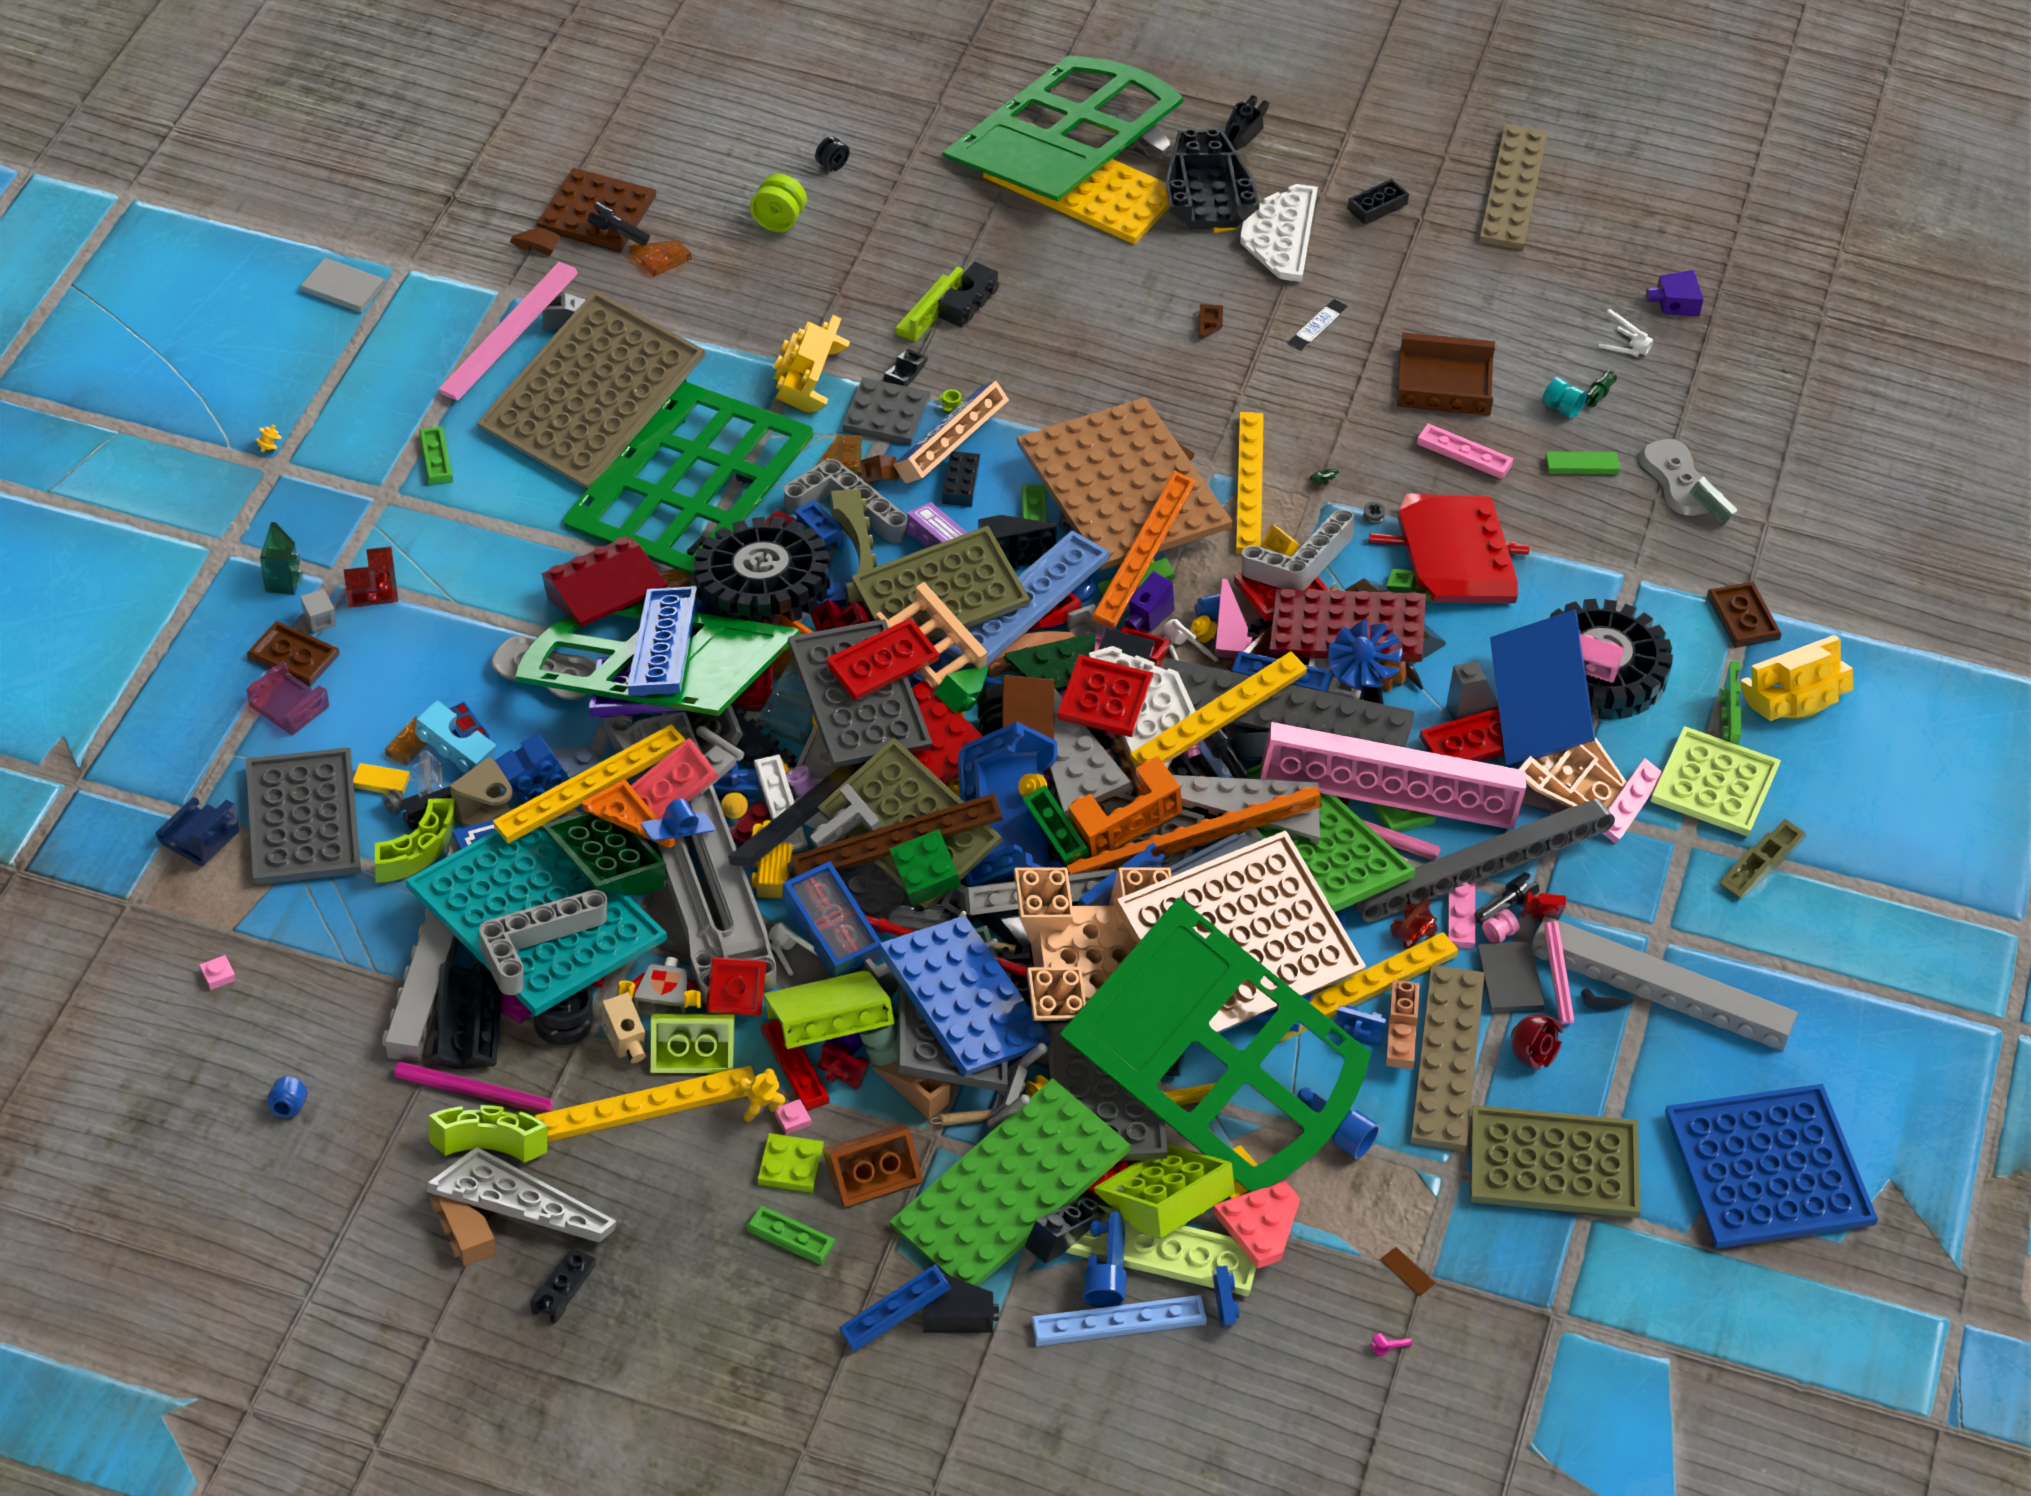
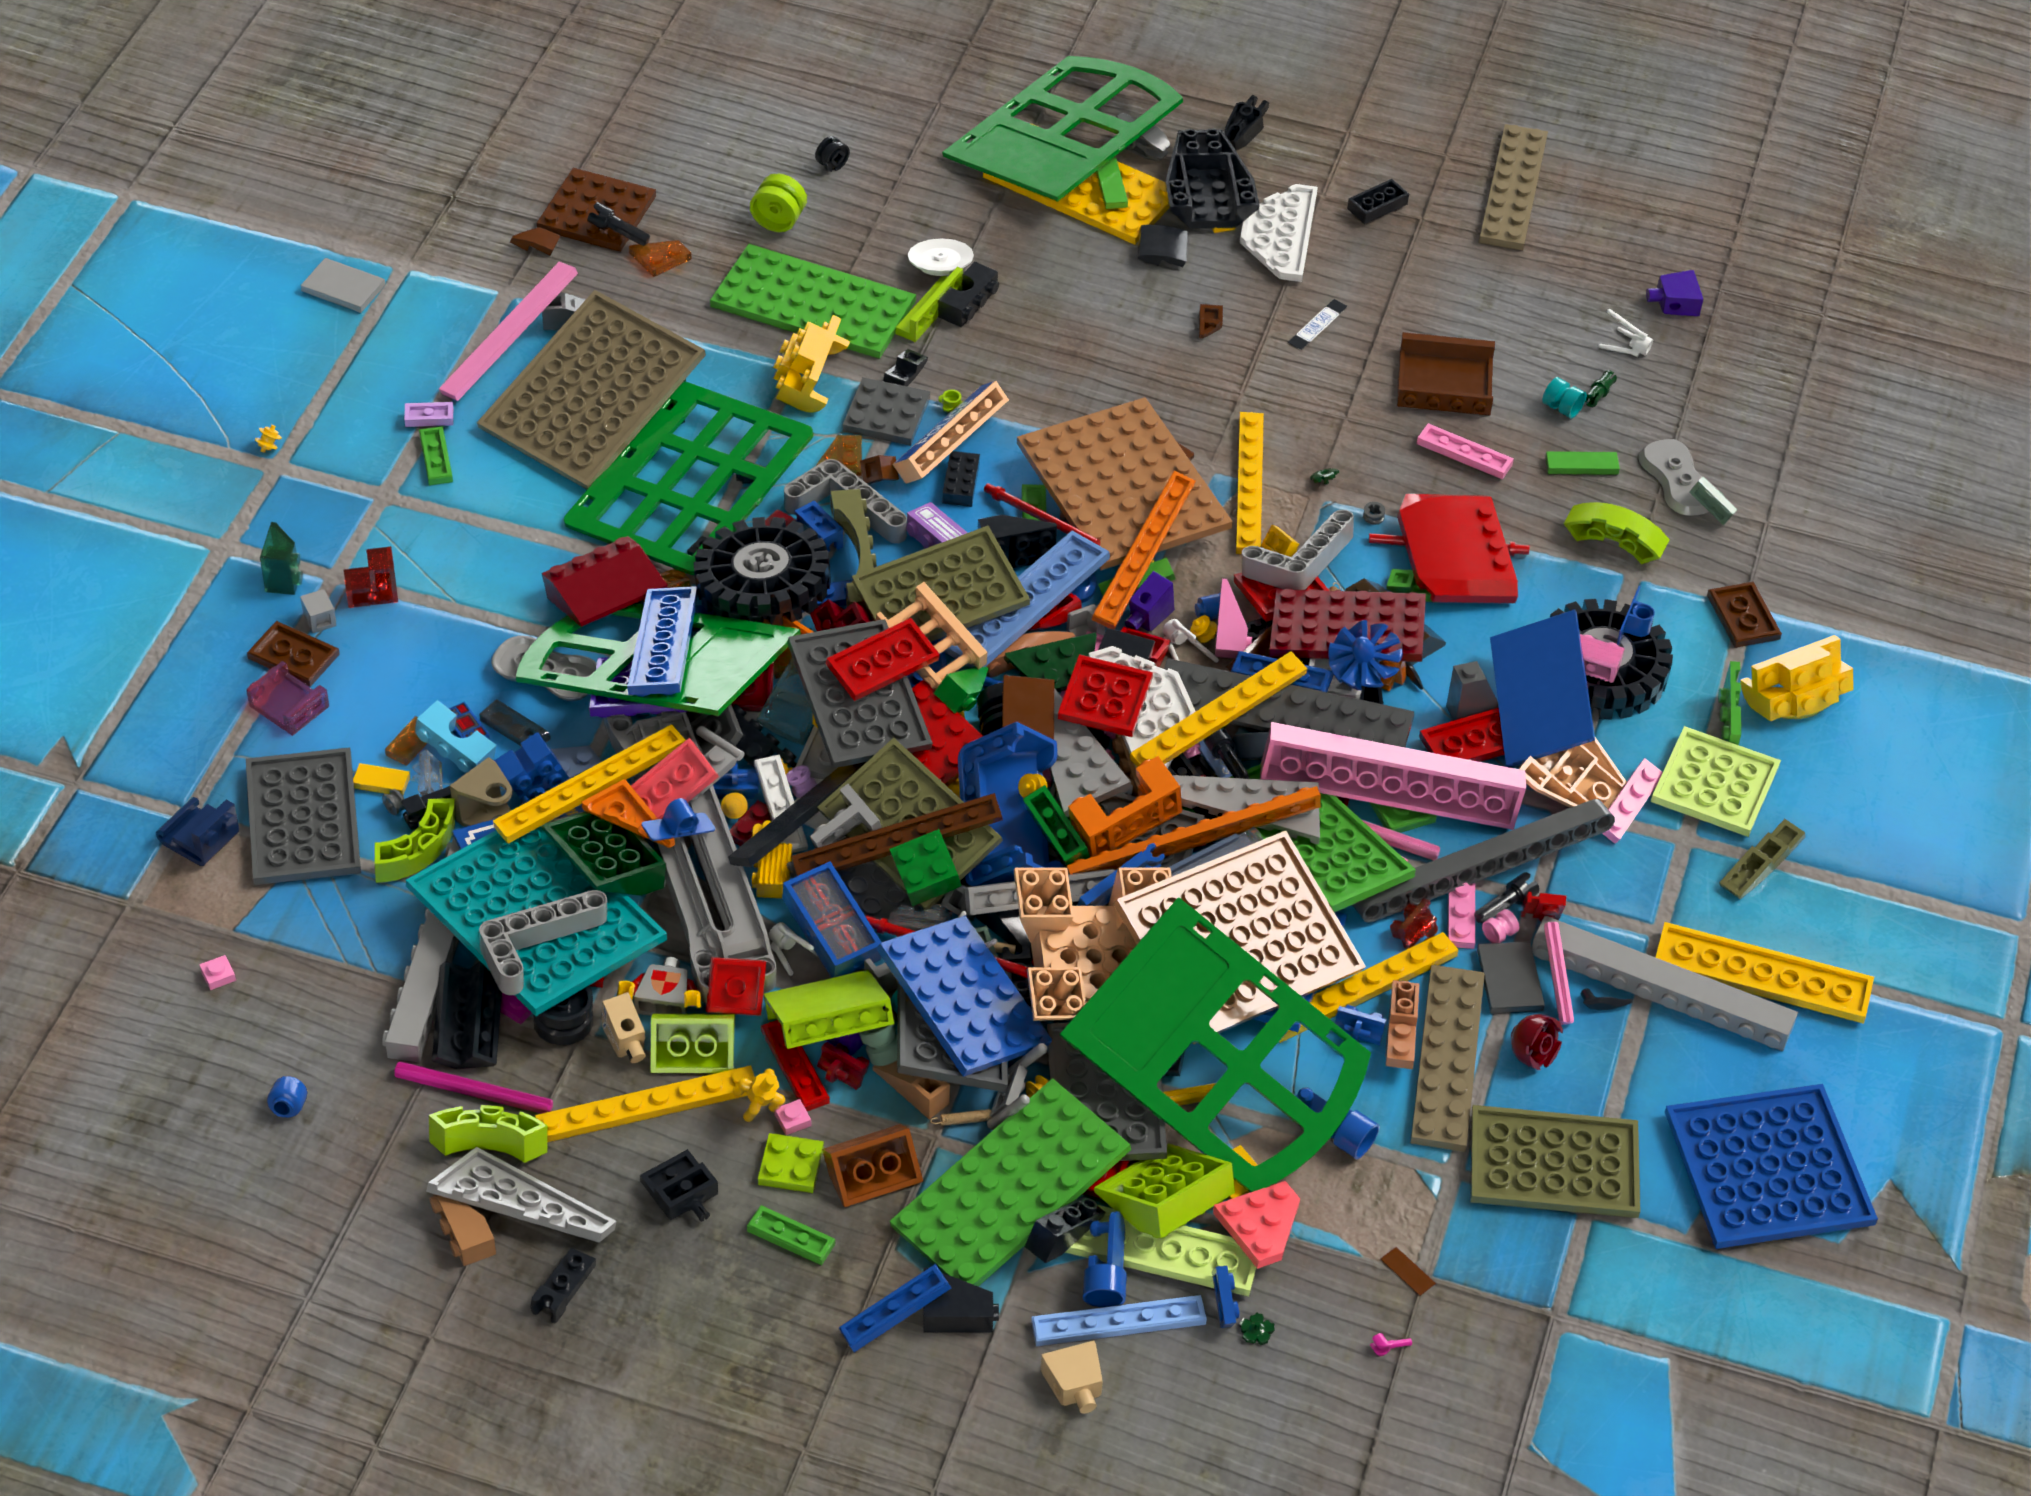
none -> lavender plate [404,402,454,427]
none -> clear smoke plate [479,699,551,747]
none -> black plate [640,1149,718,1222]
none -> bright green plate [710,244,916,359]
none -> white piece [908,239,974,276]
none -> red bar [984,483,1101,546]
none -> tan torso [1041,1341,1103,1414]
none -> bright green tile [1096,158,1128,209]
none -> black slope [1138,225,1188,268]
none -> dark green plant [1239,1312,1275,1345]
none -> lime brick [1564,502,1670,564]
none -> blue piece [1617,586,1655,646]
none -> yellow plate [1655,922,1874,1024]

